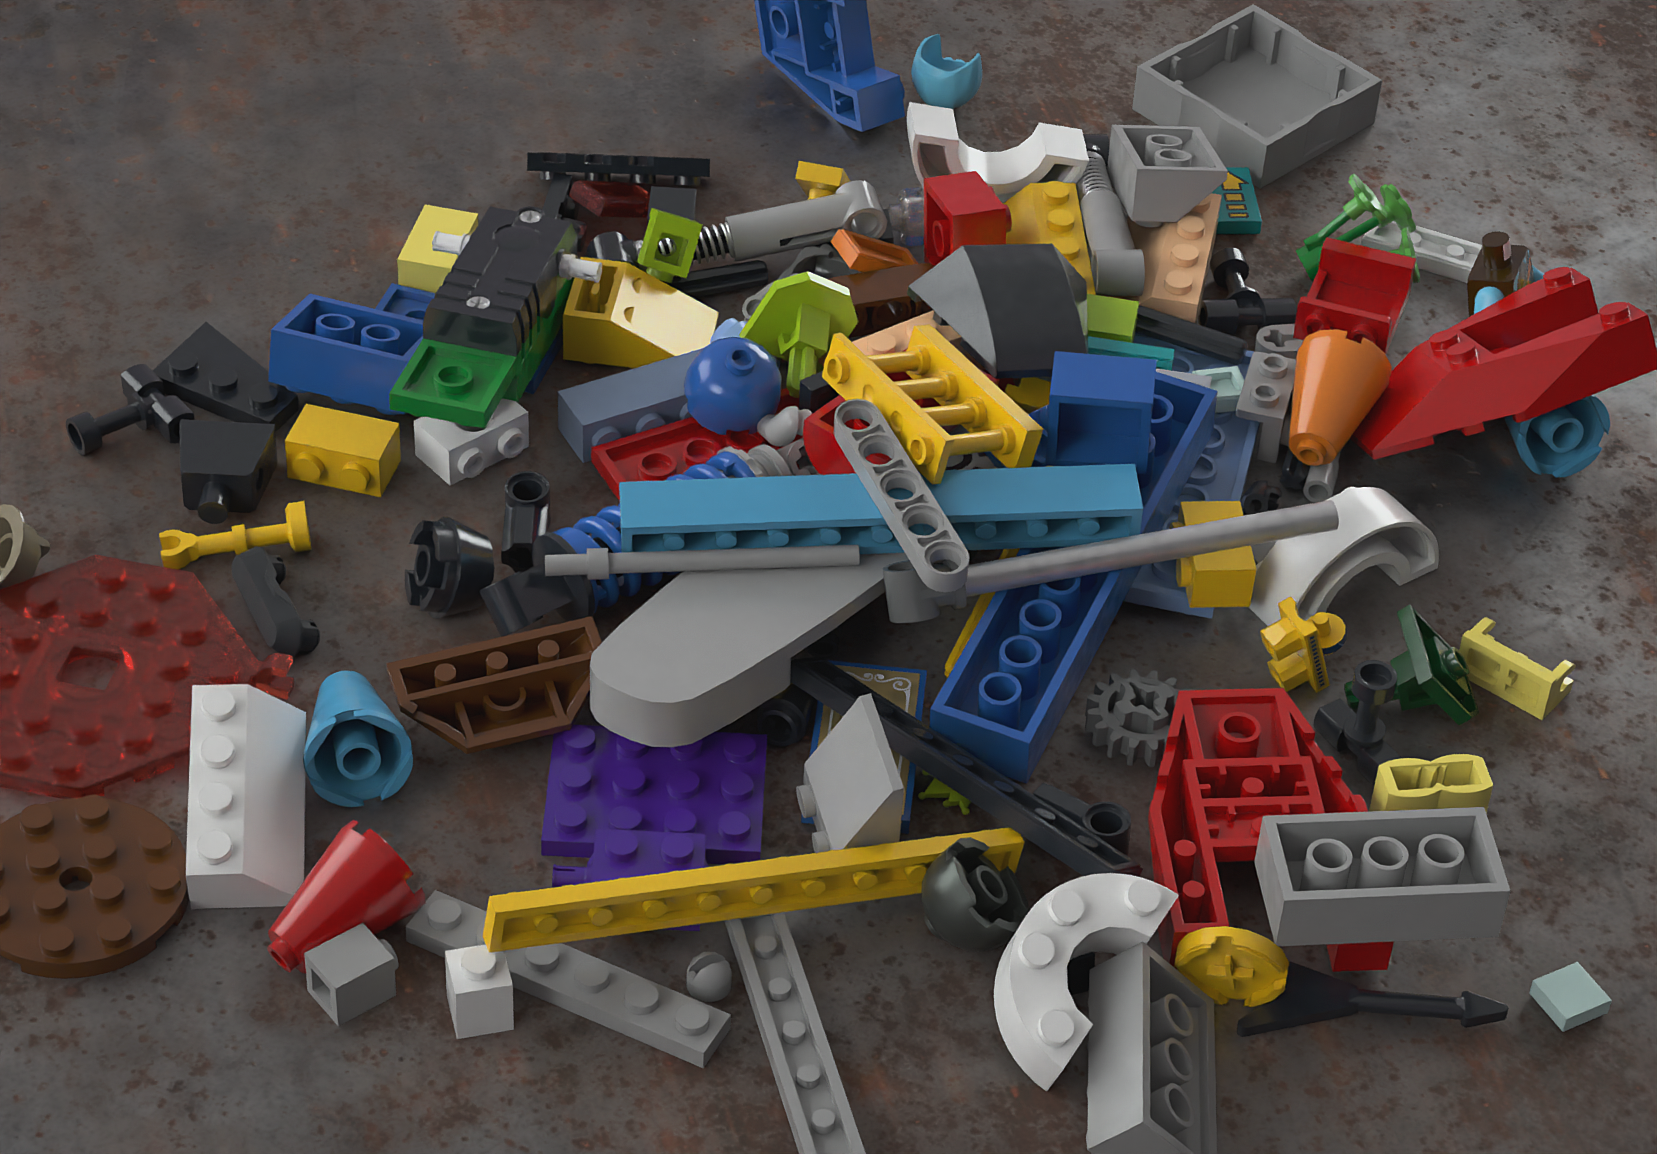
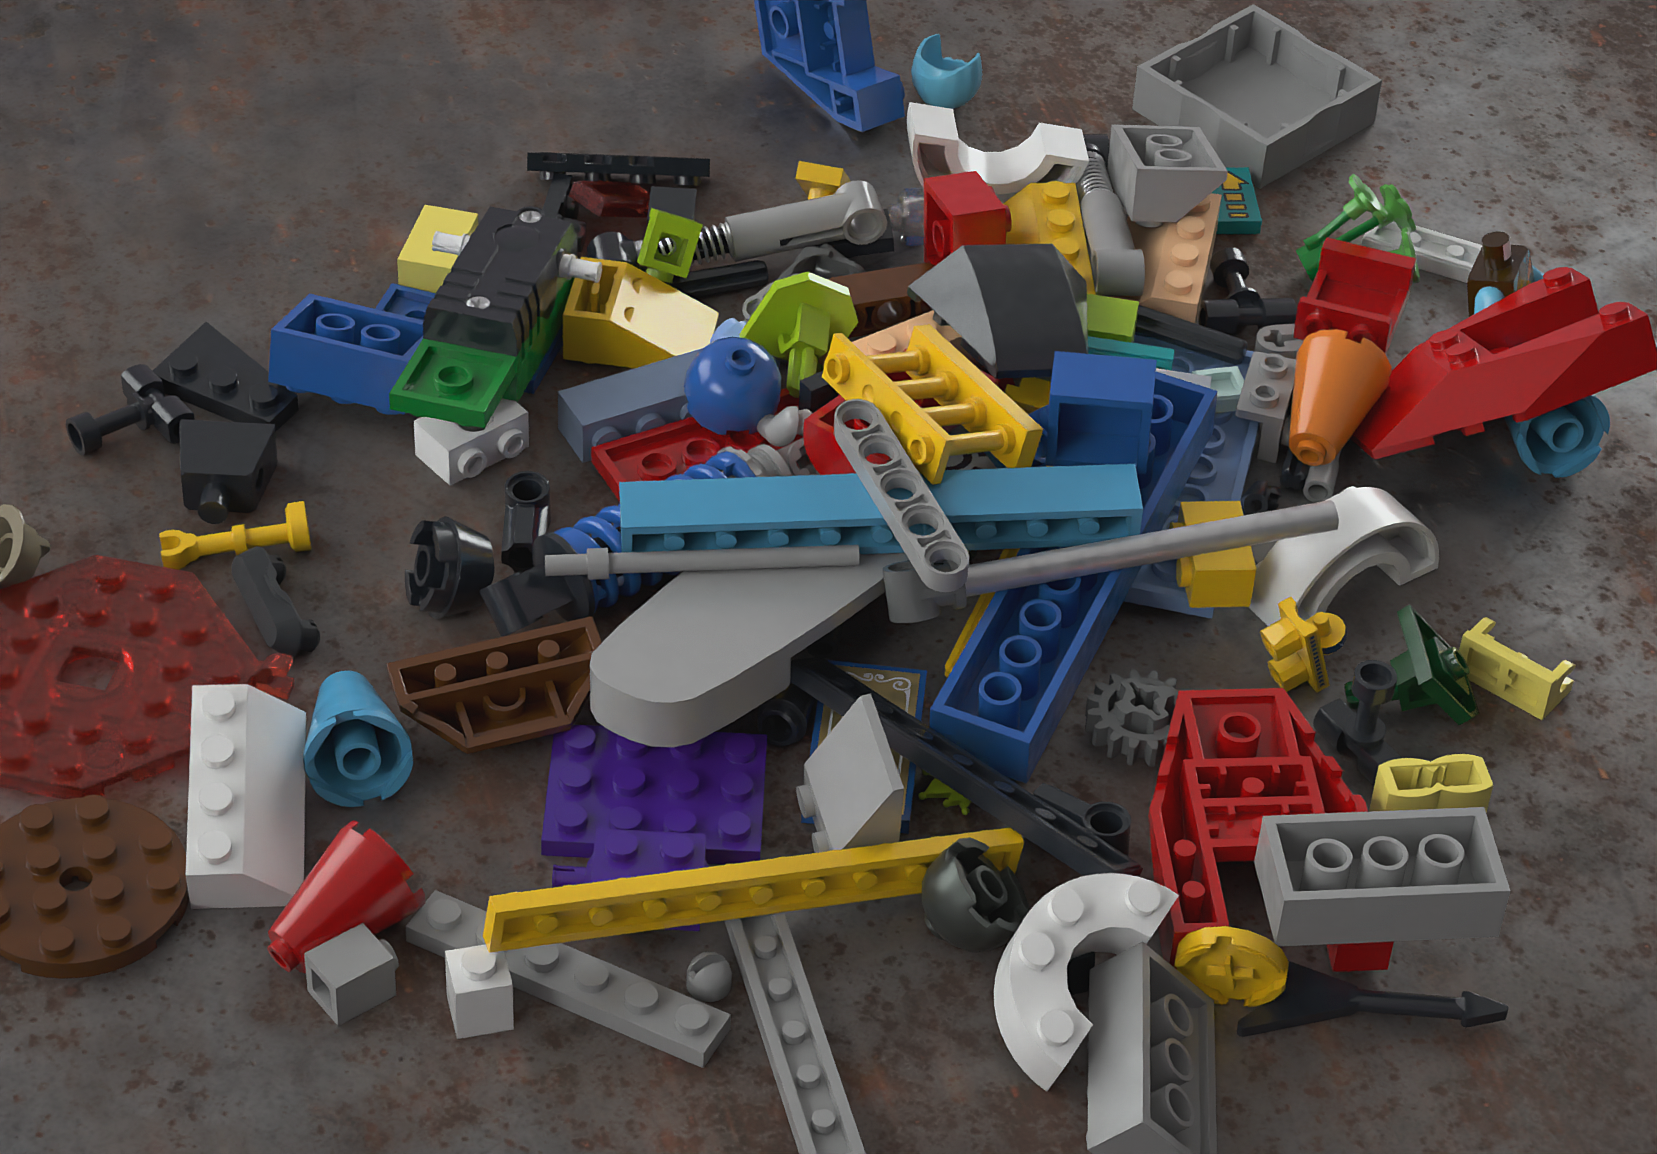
yellow brick [285,404,401,497] -> none
orange tile [831,229,918,272] -> none
light aqua tile [1529,962,1612,1032] -> none

